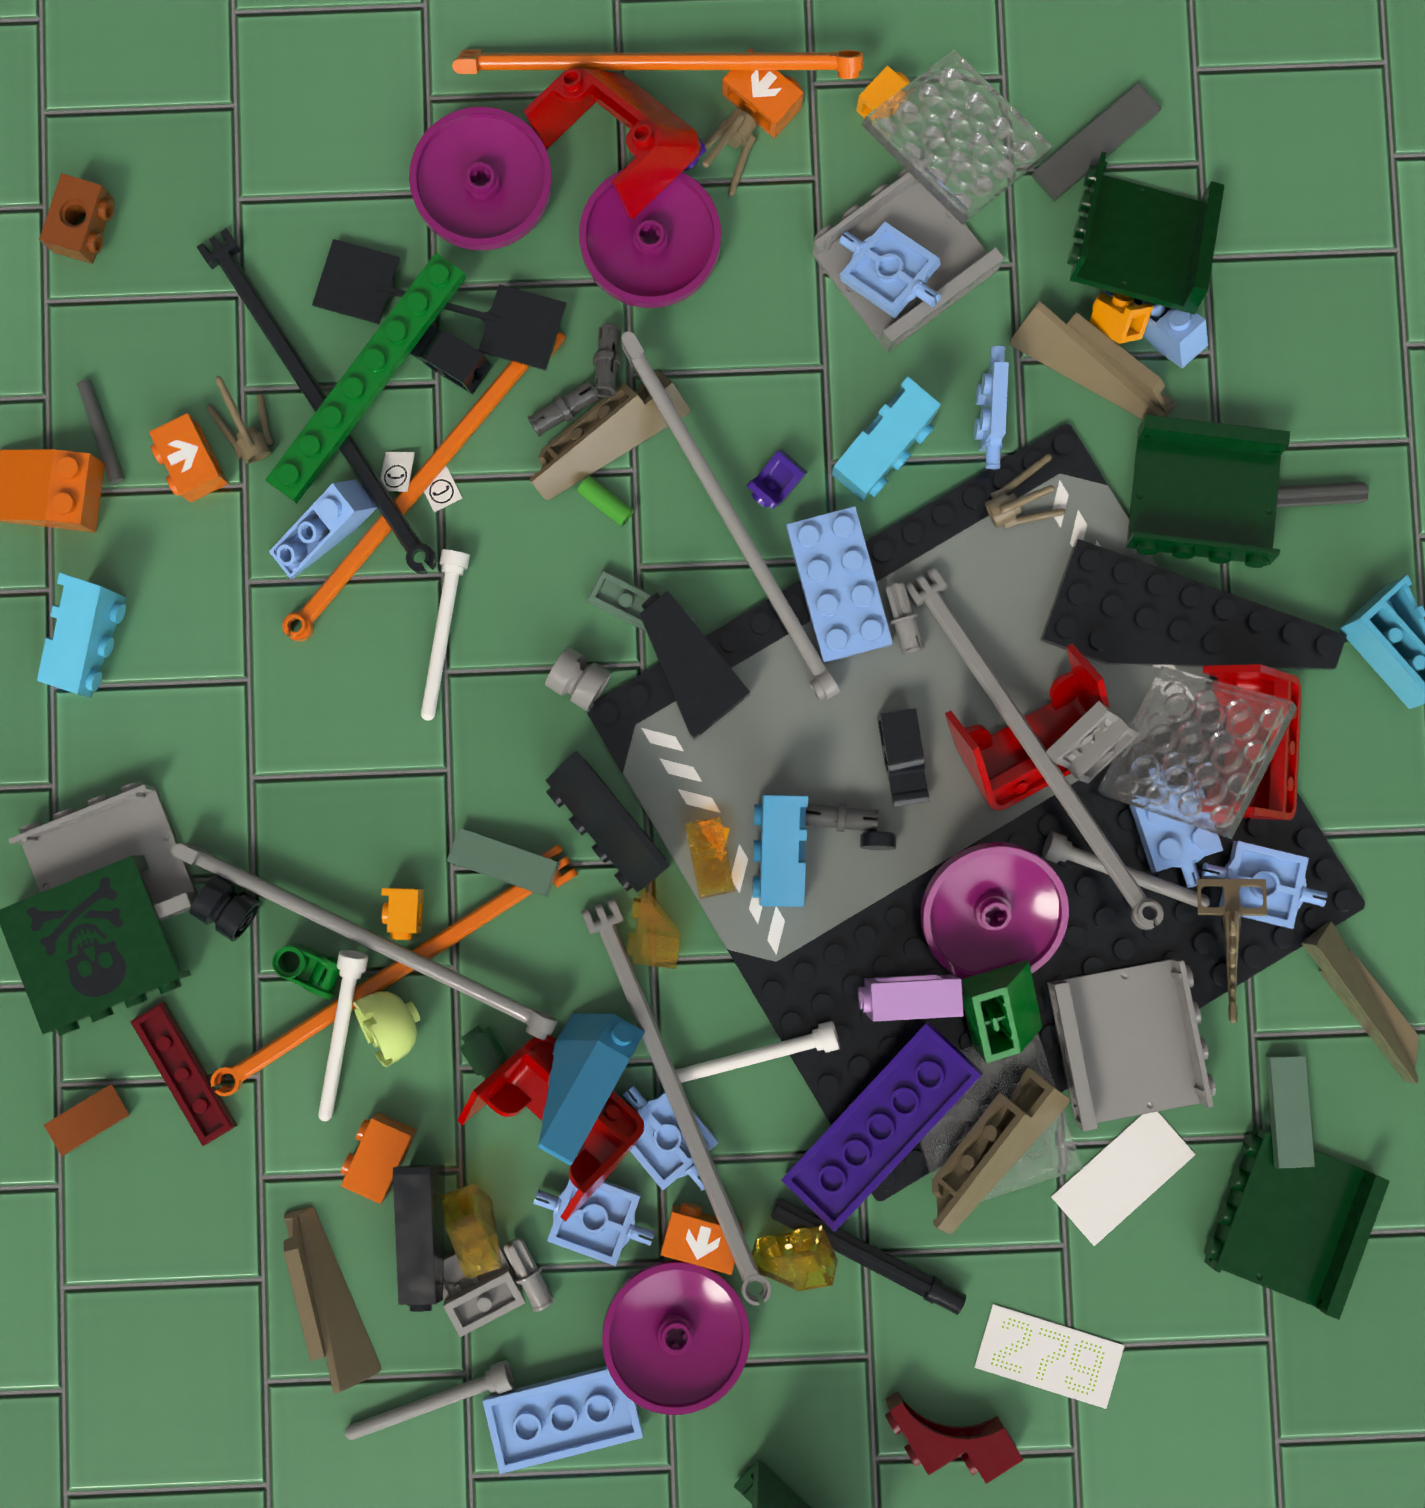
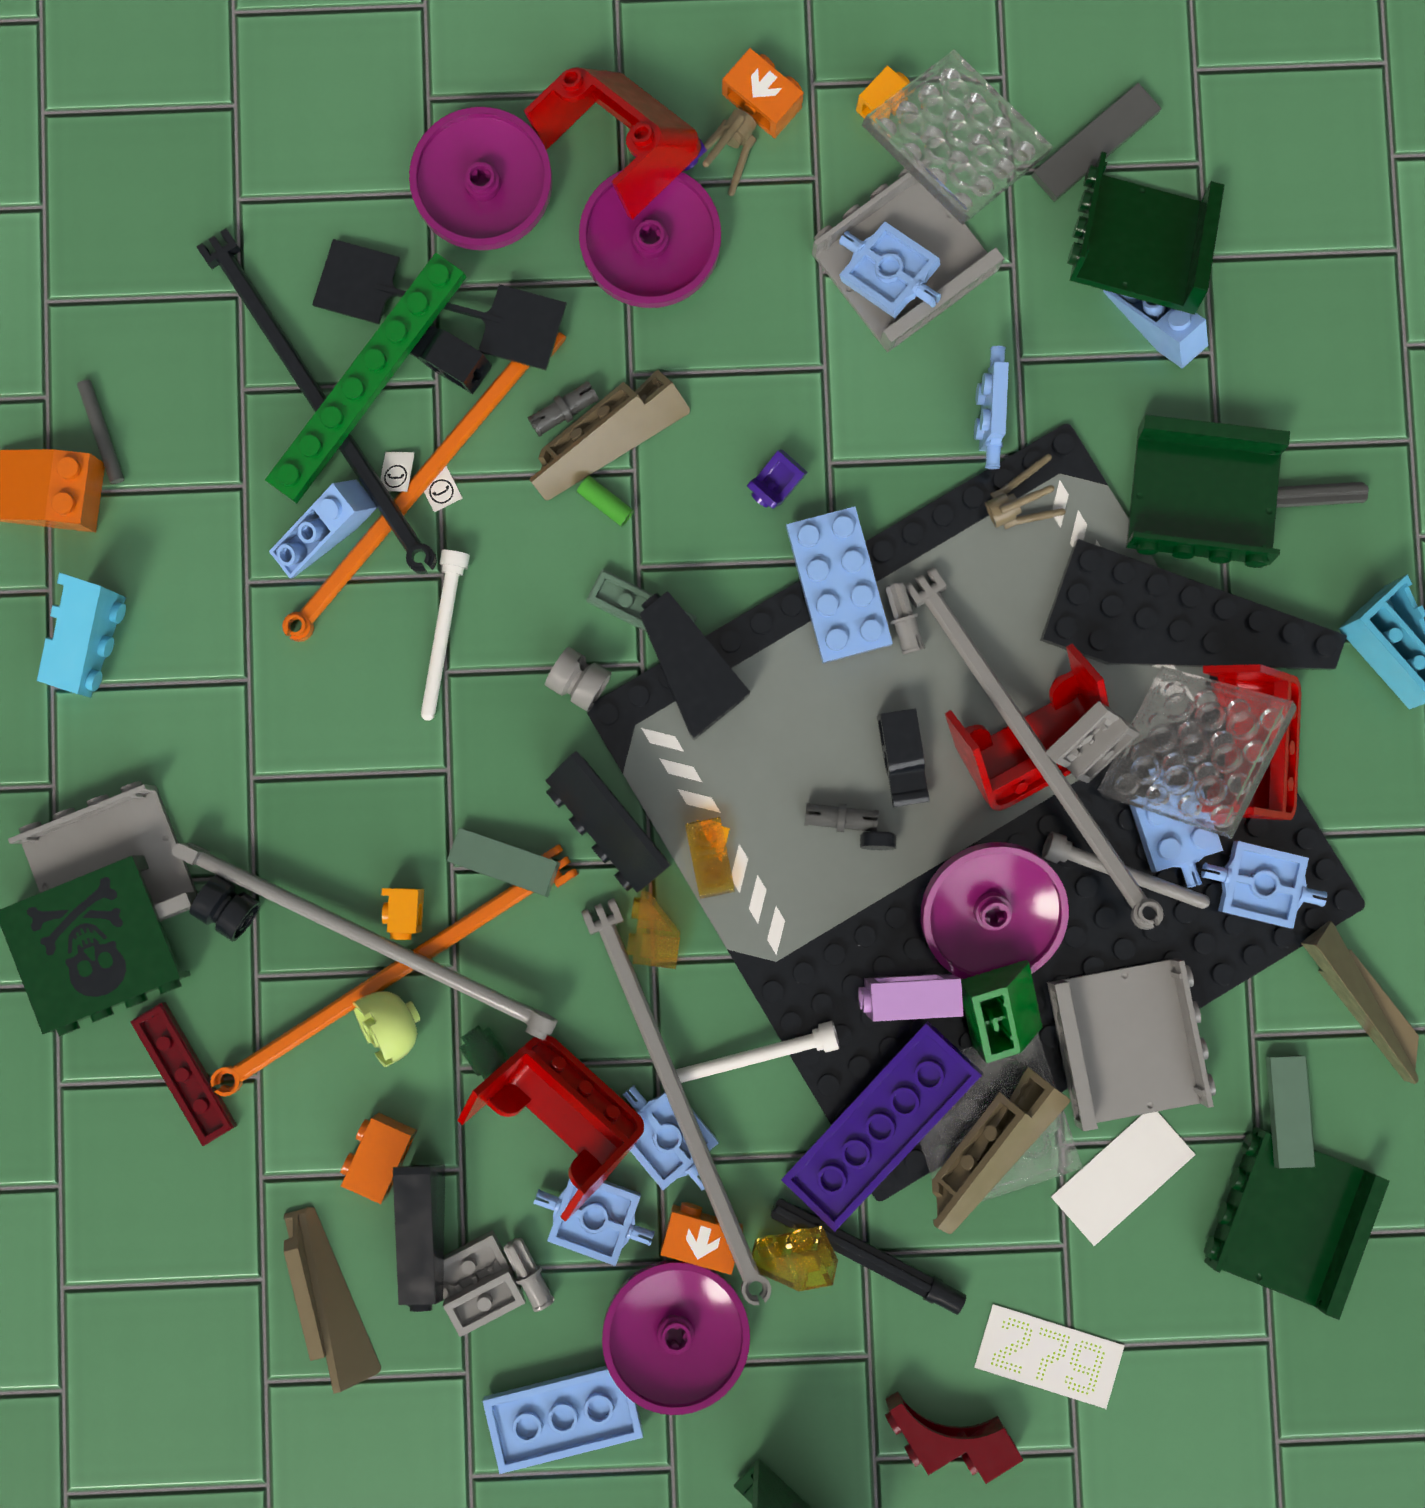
dark orange brick [39,173,114,264] -> none
dark orange slope [44,1084,130,1157] -> none
orange brick [149,413,229,502] -> none
dark tan plant [206,376,274,464] -> none
green piece [272,943,340,999] -> none
white piece [318,950,368,1121] -> none
light grey piece [345,1360,515,1440] -> none
clear yellow slope [442,1183,502,1279] -> none
orange hinge [452,49,863,79] -> none
dark azure wedge [538,1014,645,1166] -> none
dark grey pin [593,324,621,398] -> none
light grey hinge [621,331,840,700] -> none
dark azure wedge [752,795,808,907] -> none
medium azure wedge [831,377,941,501] -> none
dark tan wedge [1010,301,1176,420] -> none
light orange brick [1089,293,1154,344] -> none
dark tan piece [1197,879,1267,1023] -> none

